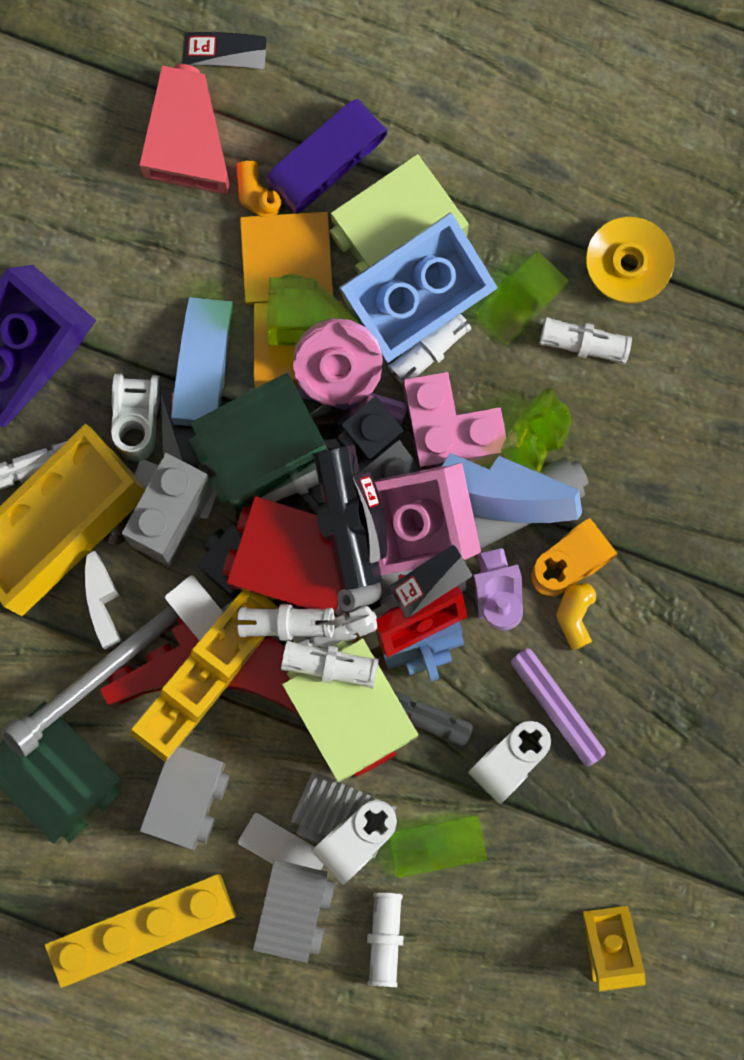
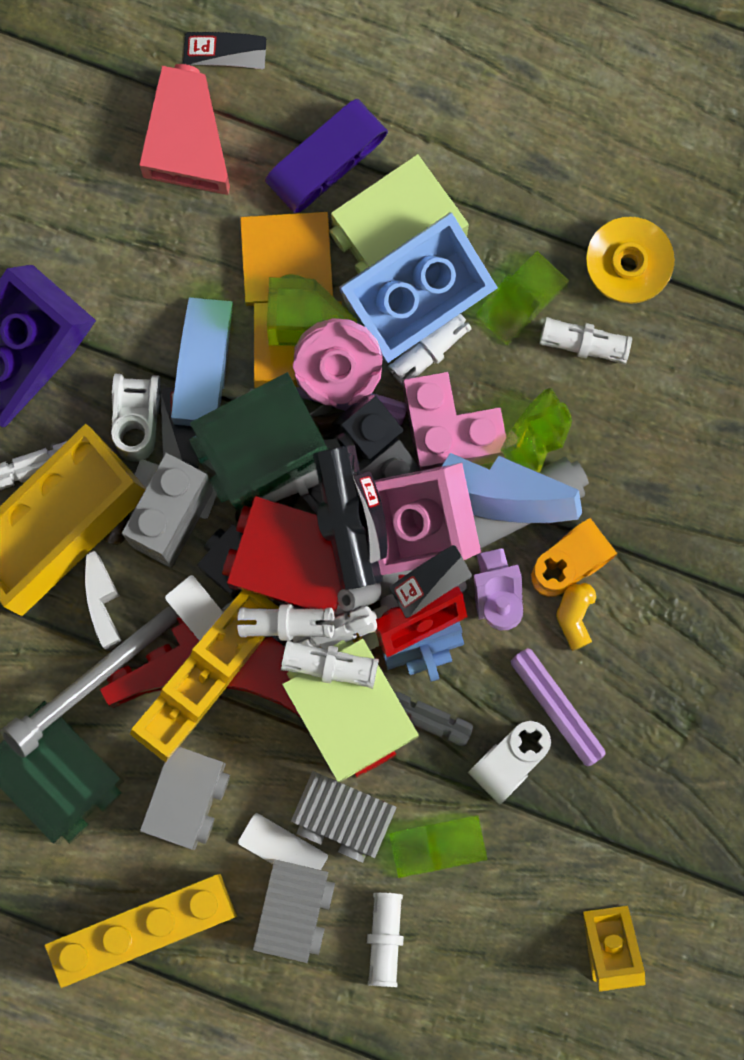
light orange arm [236,161,281,217] -> none
white piece [311,800,397,885] -> none

